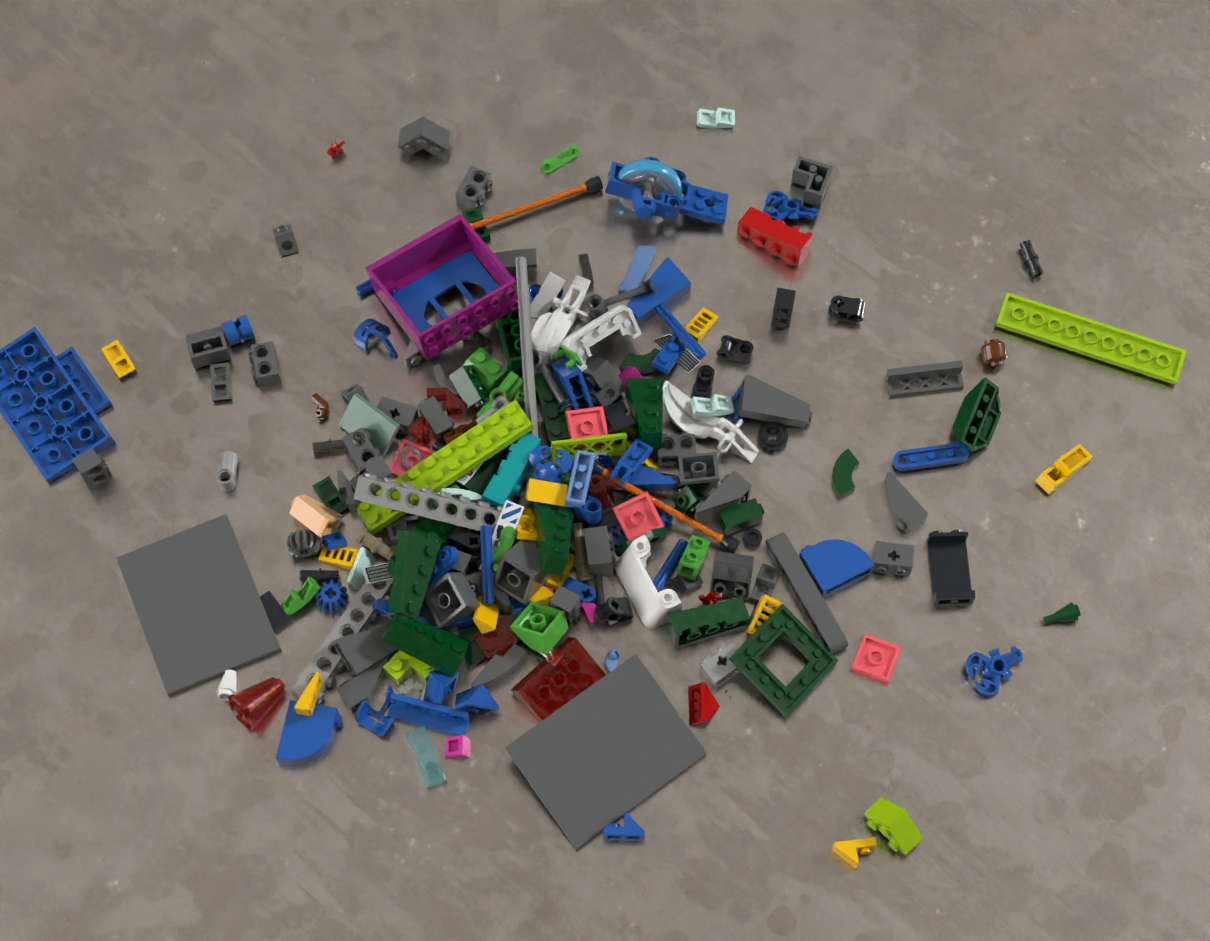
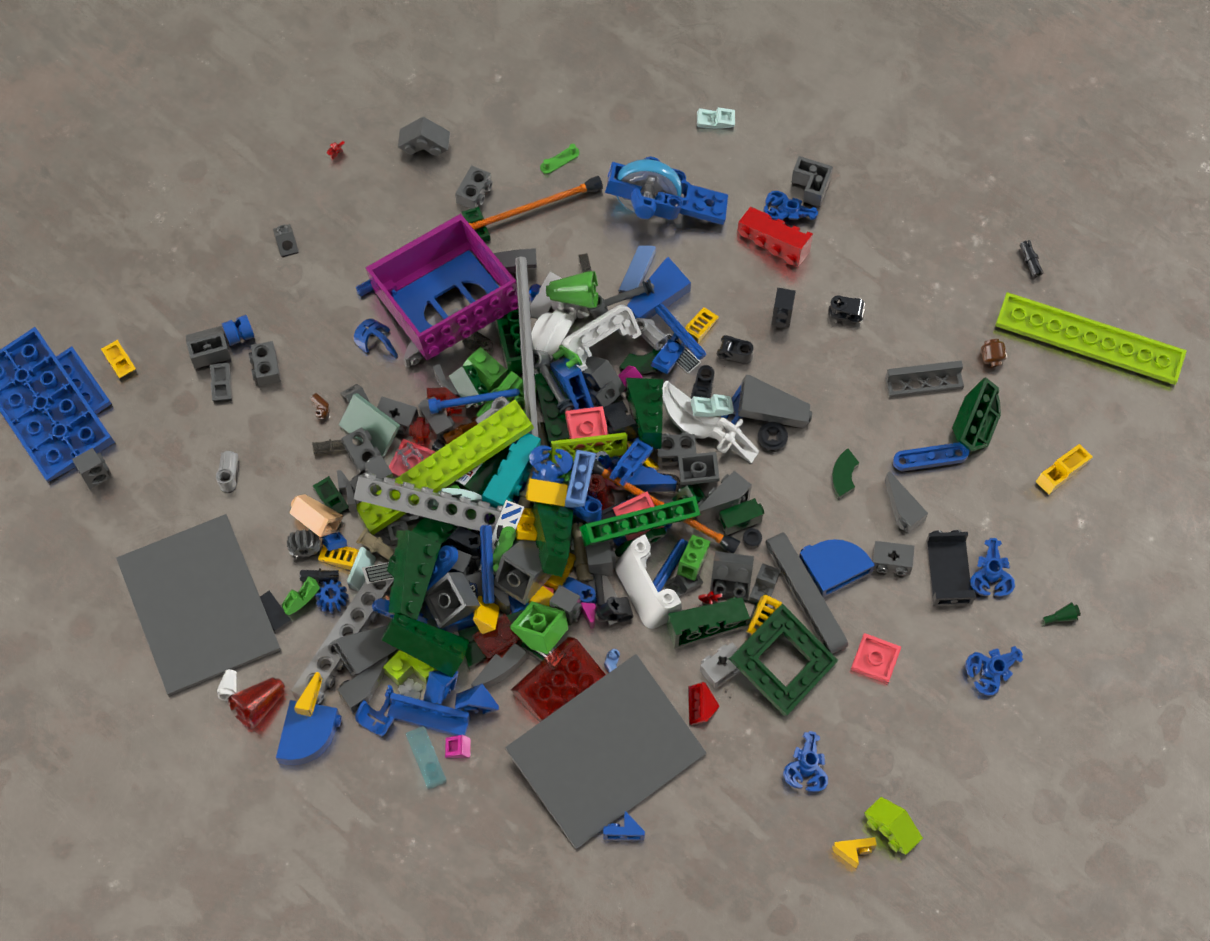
none -> blue piece [428,388,520,414]
none -> bright green cone [546,271,598,308]
none -> green brick [579,496,700,546]
none -> light grey piece [636,318,668,350]
none -> blue animal [783,731,828,792]
none -> blue animal [970,538,1015,597]

